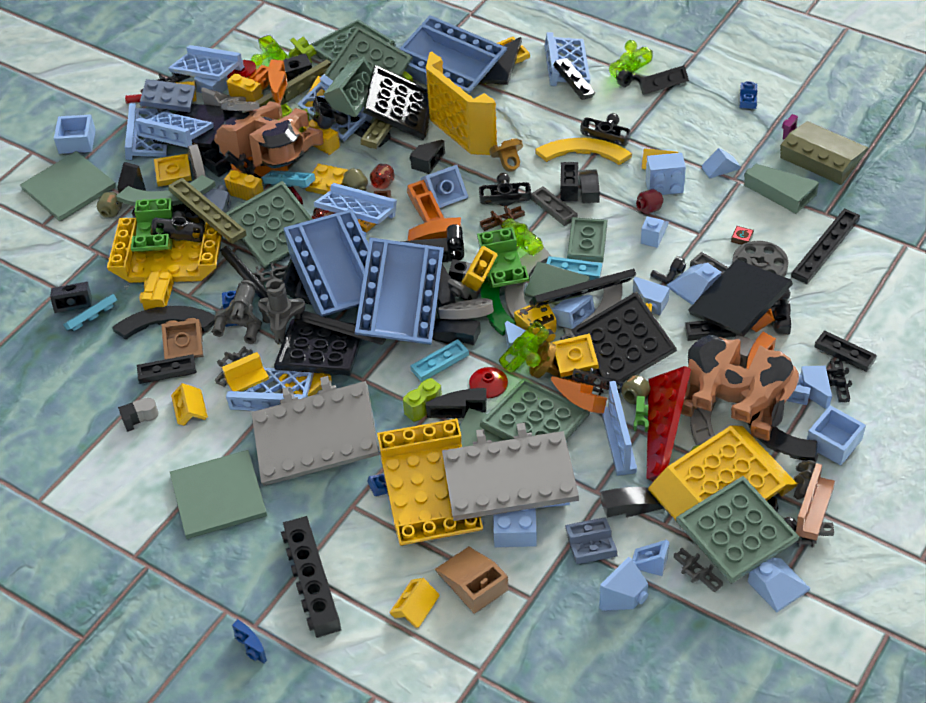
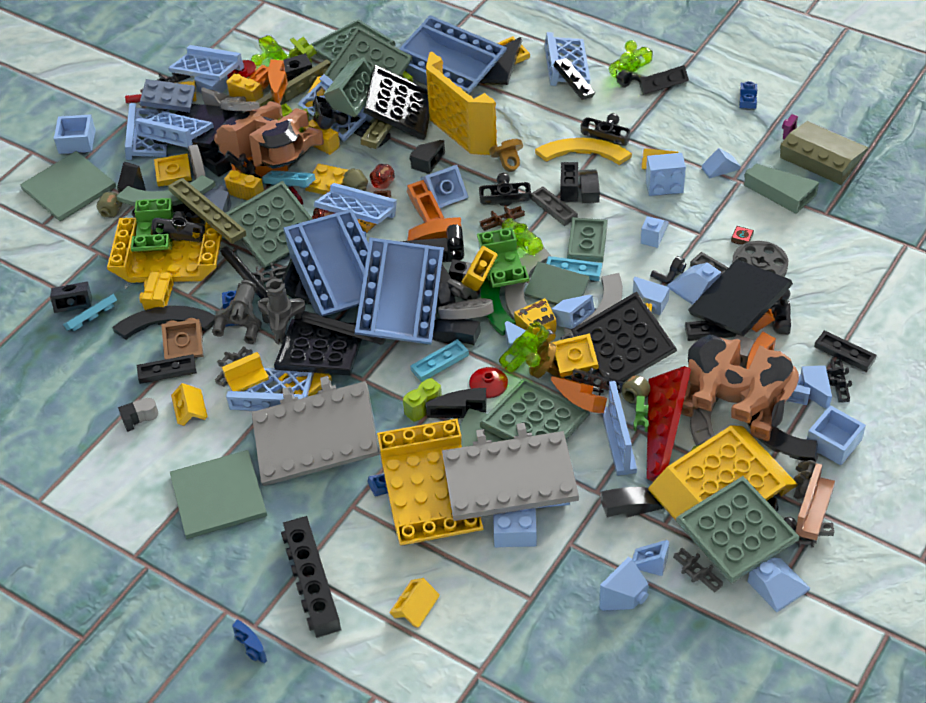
medium nougat slope [435,546,509,614] -> none
black tile [529,268,636,308] -> none
sand blue slope [565,517,617,564] -> none
dark red head [636,189,663,214] -> none
black tile [791,208,860,284] -> none

